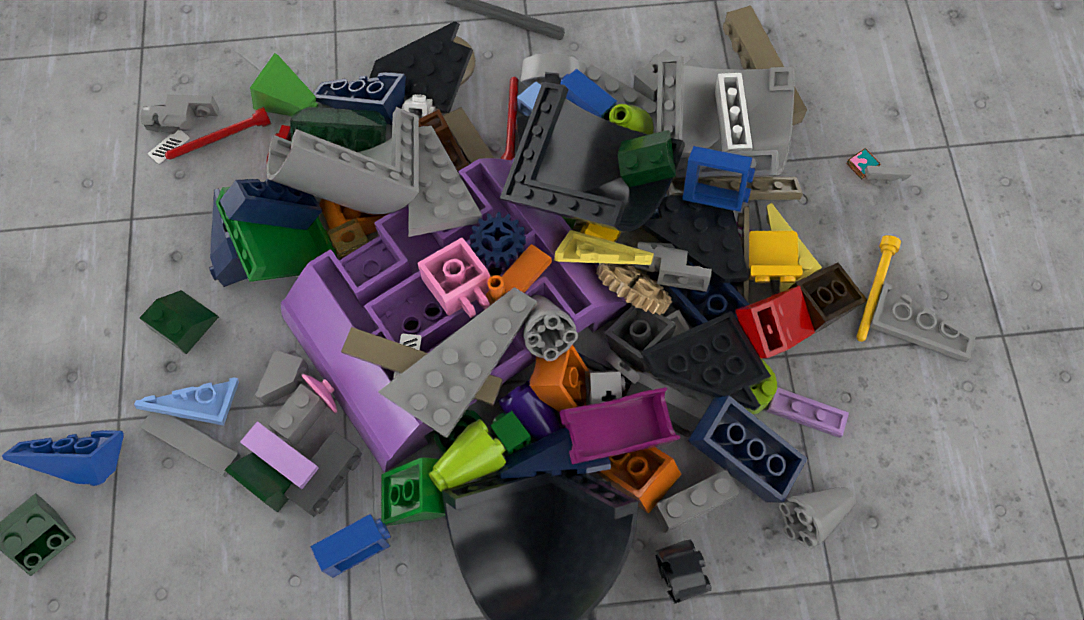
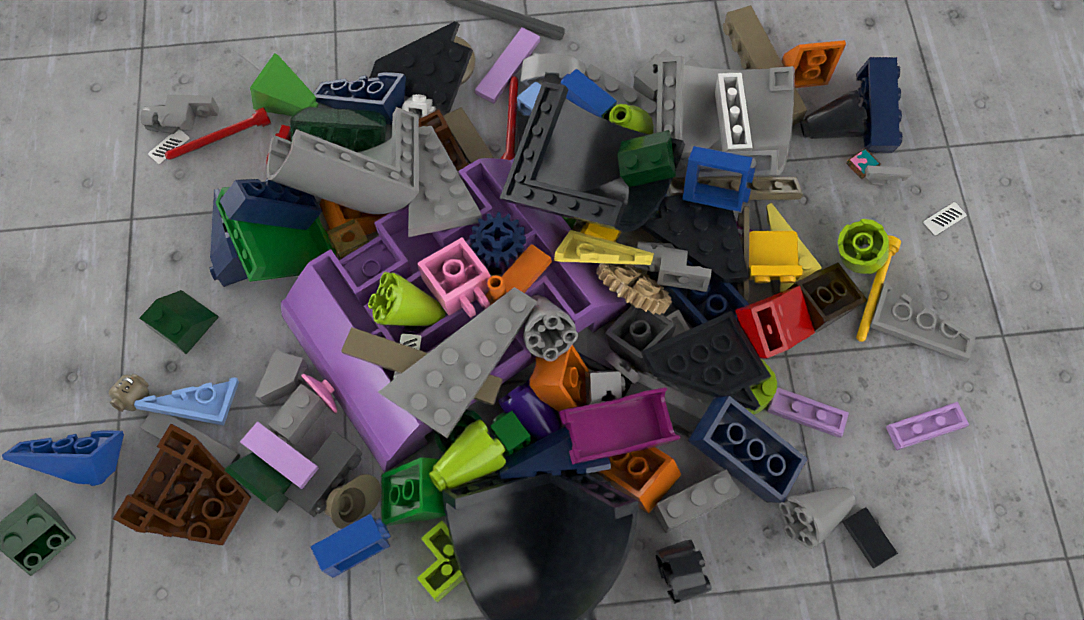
none -> dark tan head [109,374,149,412]
none -> reddish brown wedge [113,424,252,546]
none -> dark tan piece [324,474,381,529]
none -> lime cone [368,272,446,326]
none -> lime brick [417,520,464,603]
none -> lavender tile [475,27,540,104]
none -> orange slope [781,40,846,88]
none -> black cone [800,90,867,139]
none -> lime brick [838,219,890,274]
none -> black tile [842,507,898,568]
none -> dark blue wedge [856,57,903,153]
none -> lavender tile [886,402,969,450]
none -> white sticker [923,202,966,235]

